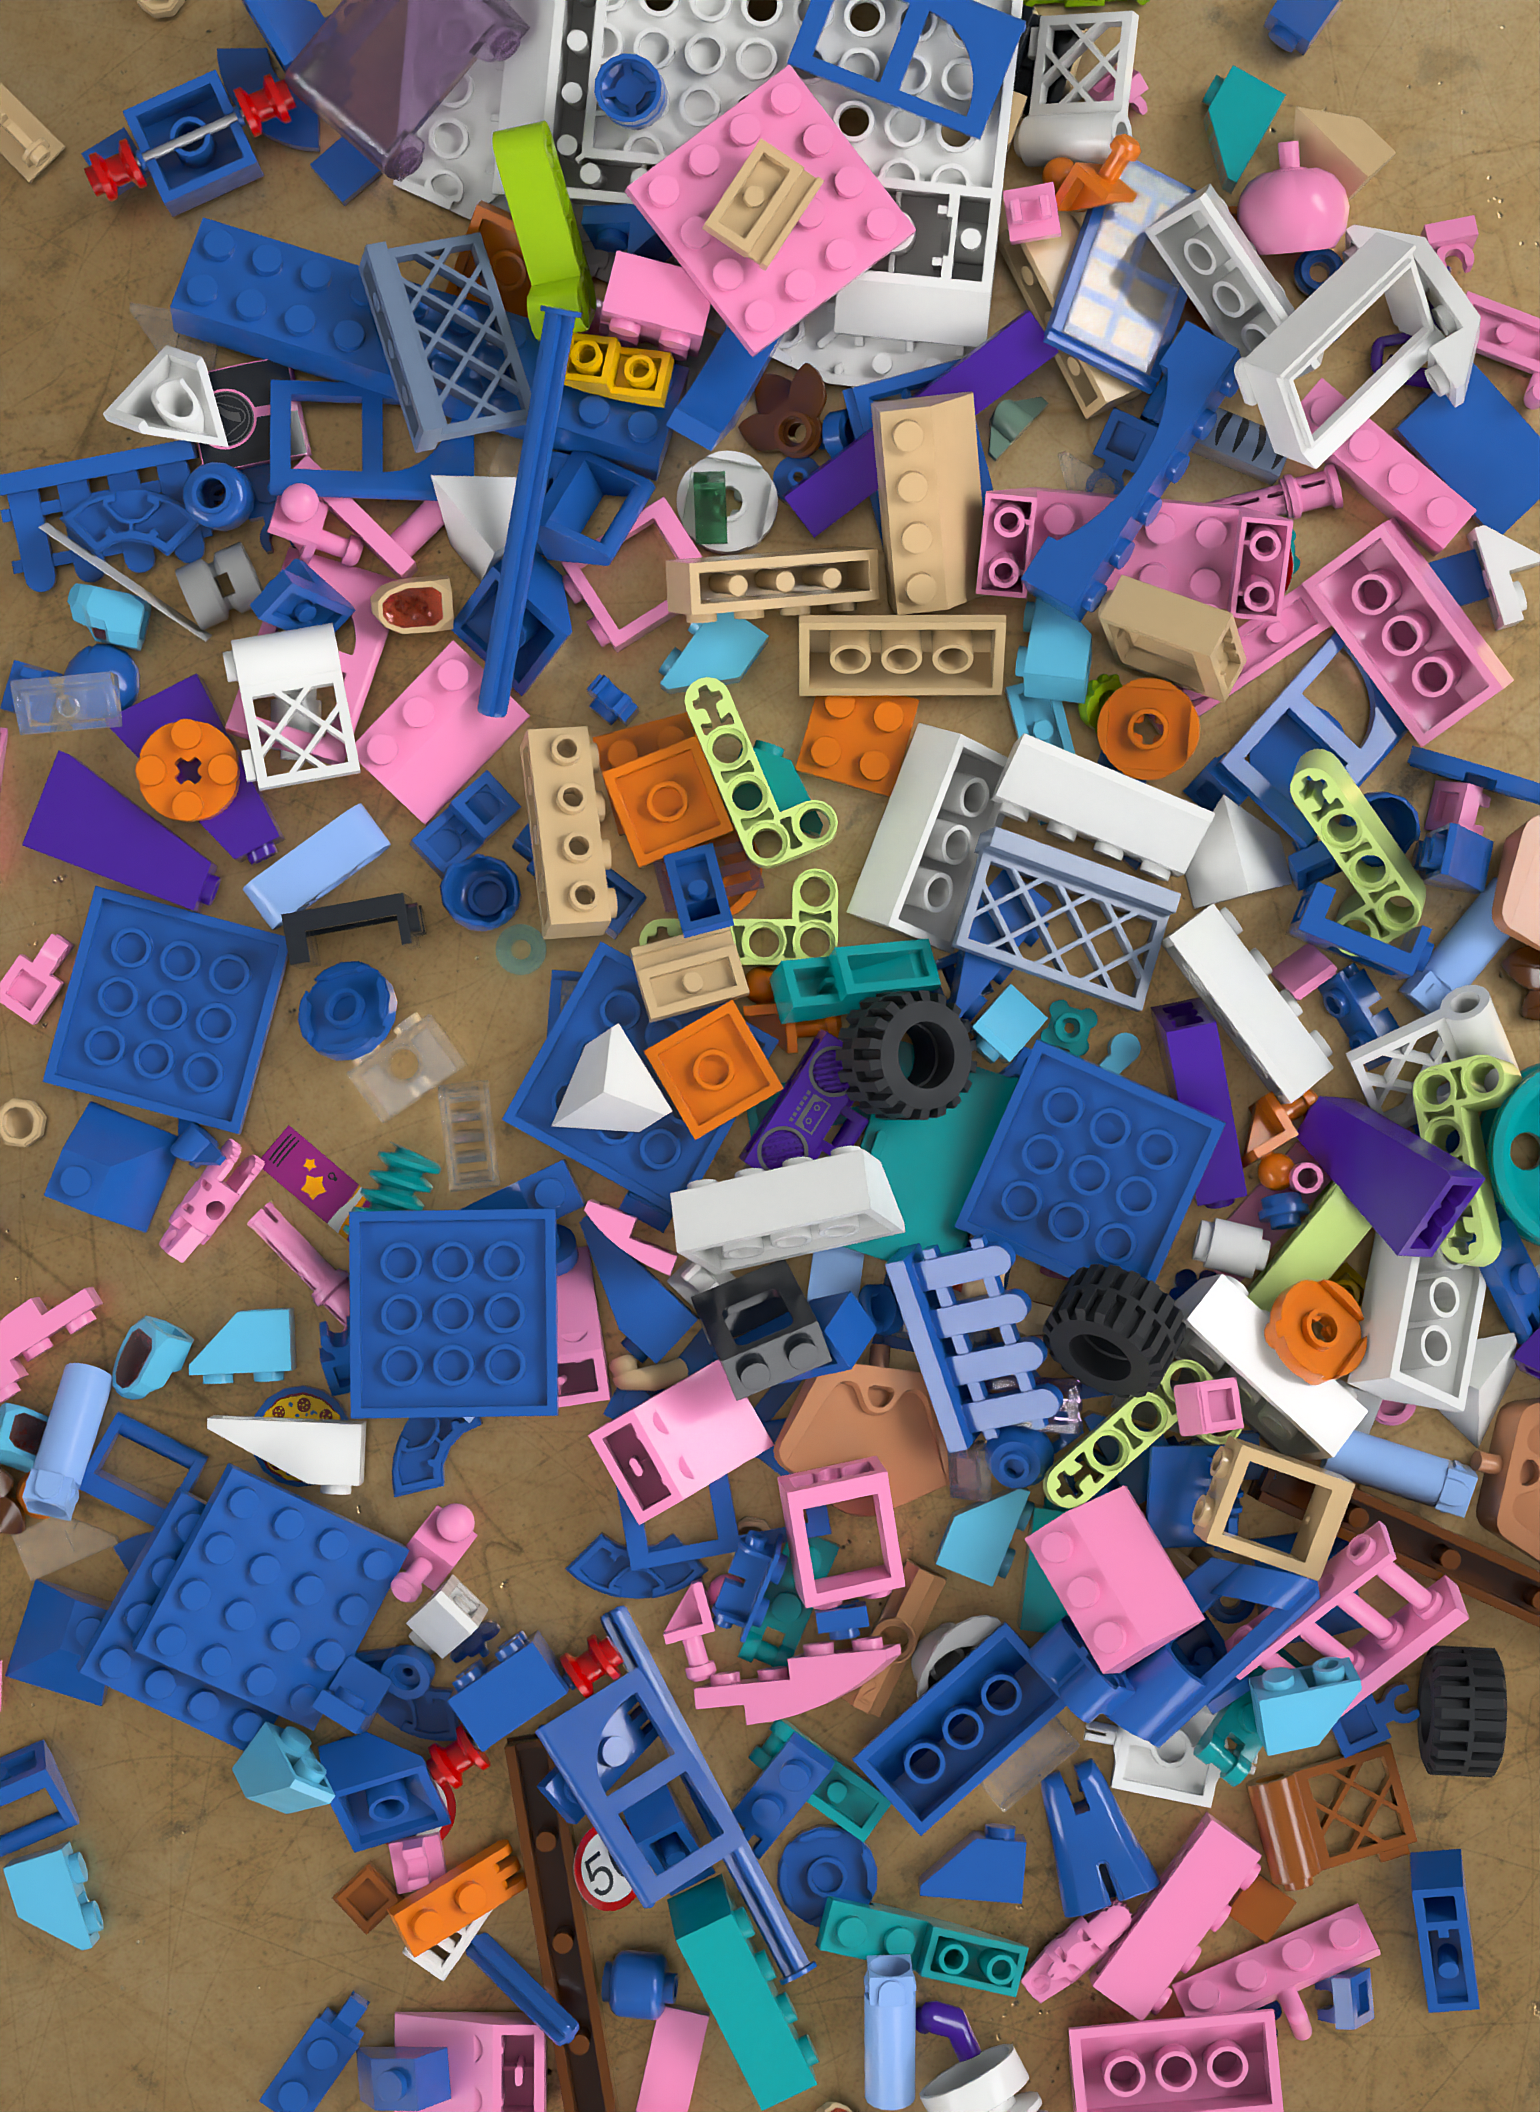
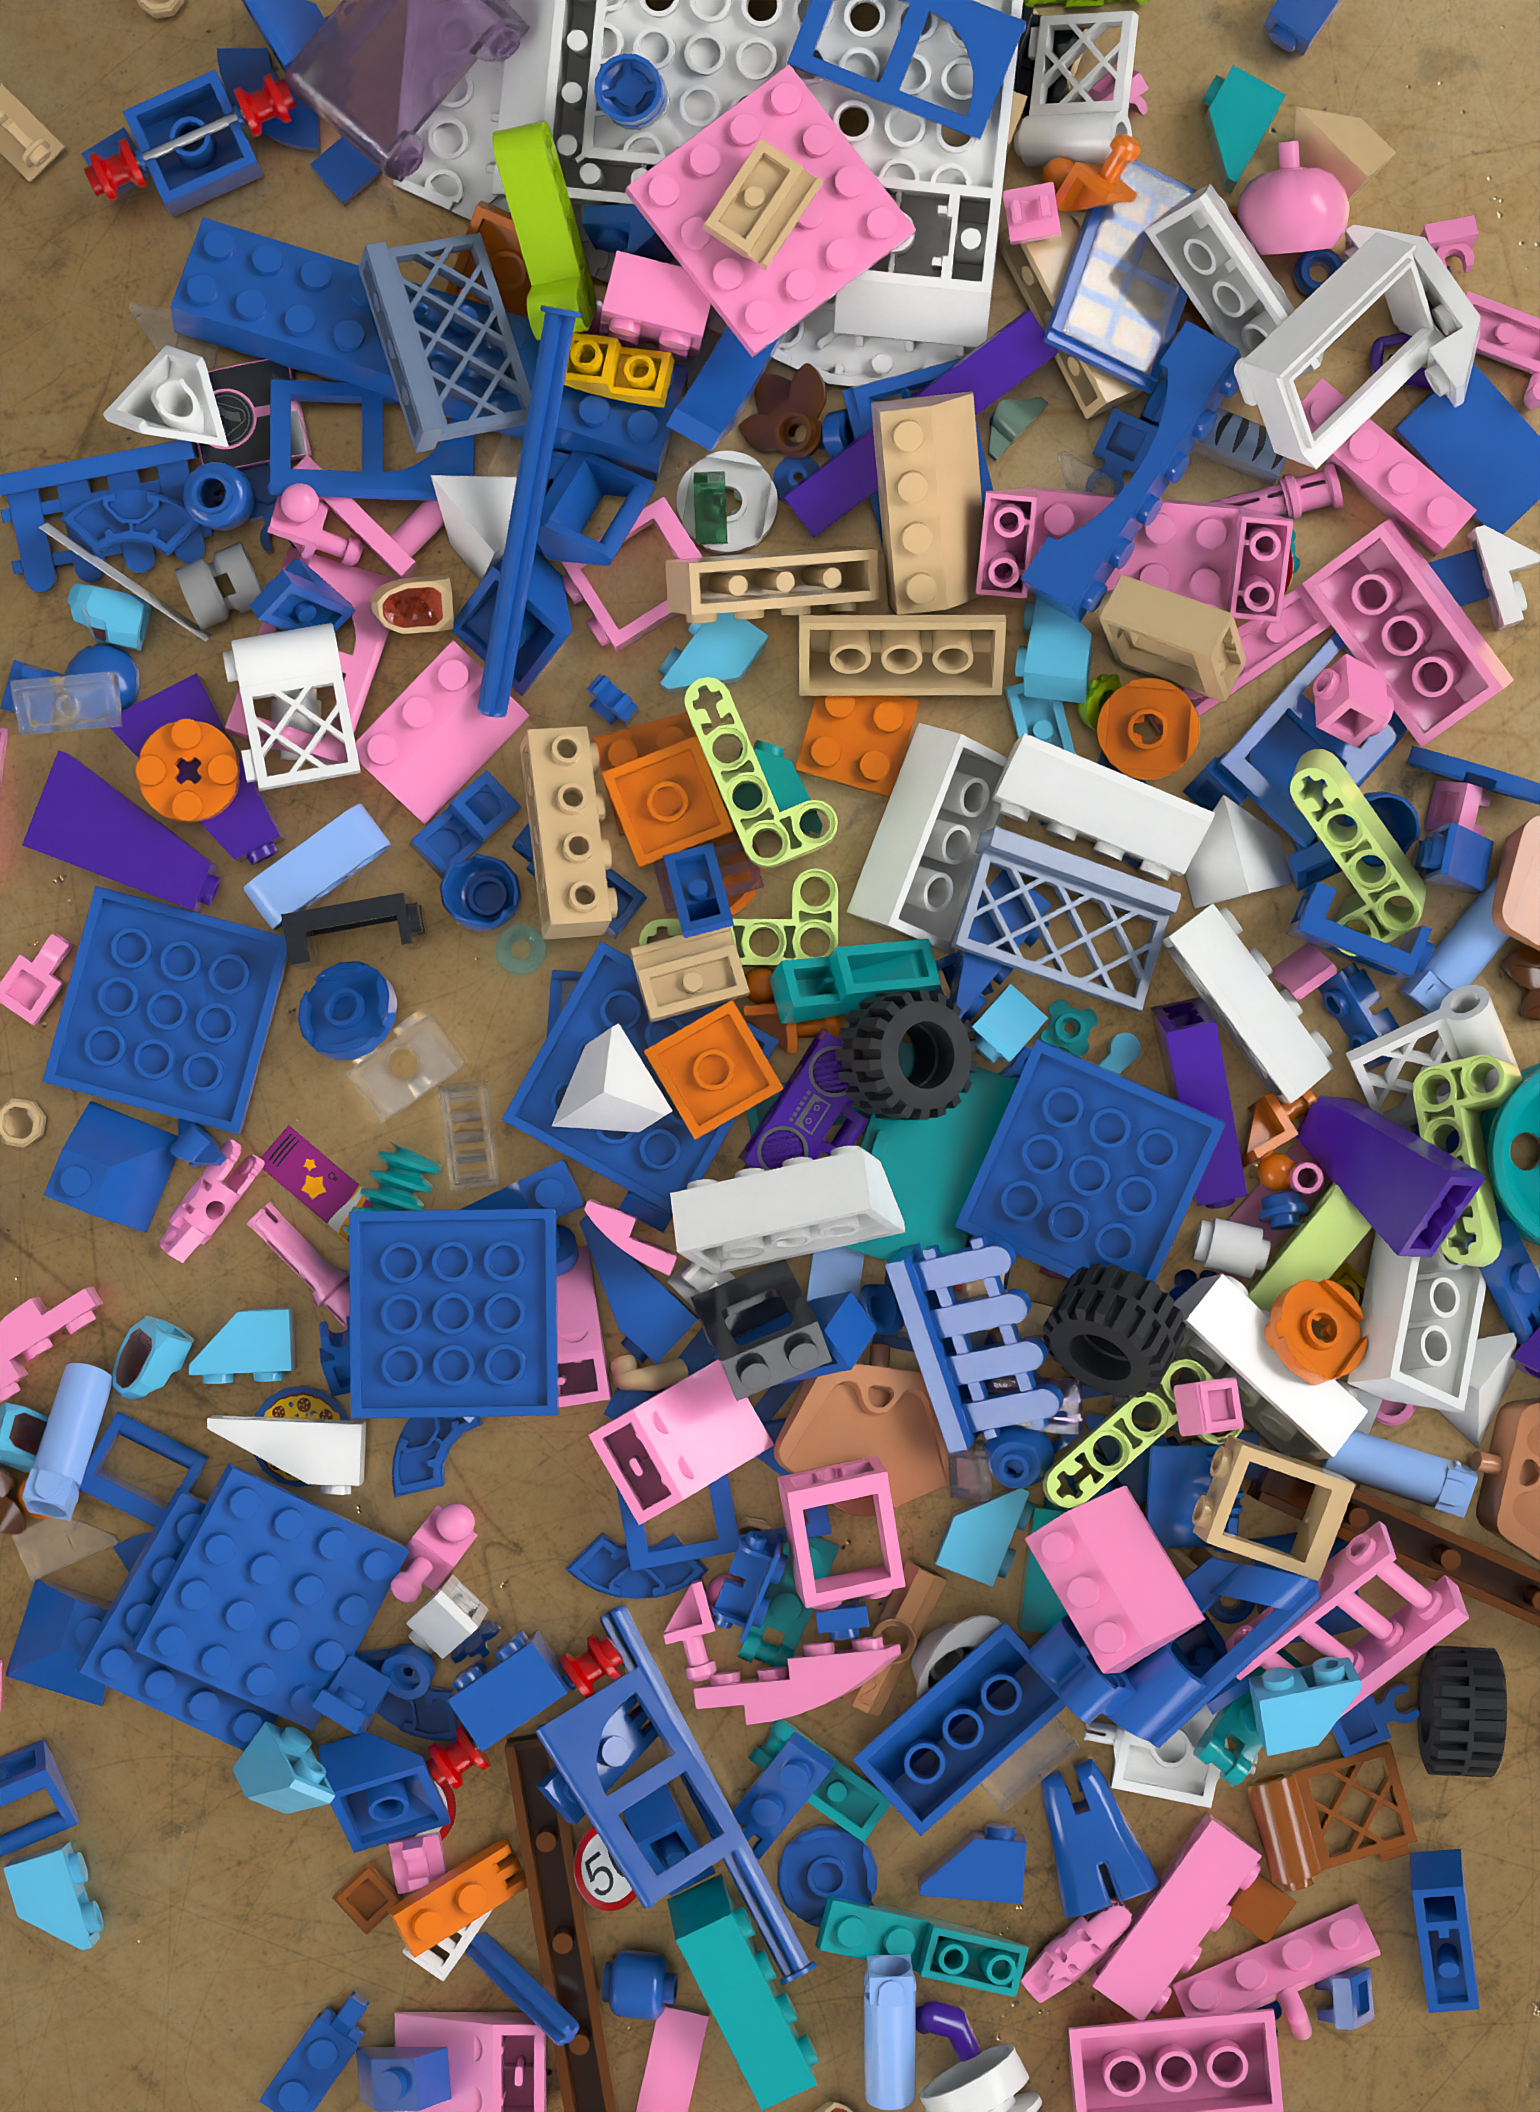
none -> bright pink brick [1313,654,1394,747]

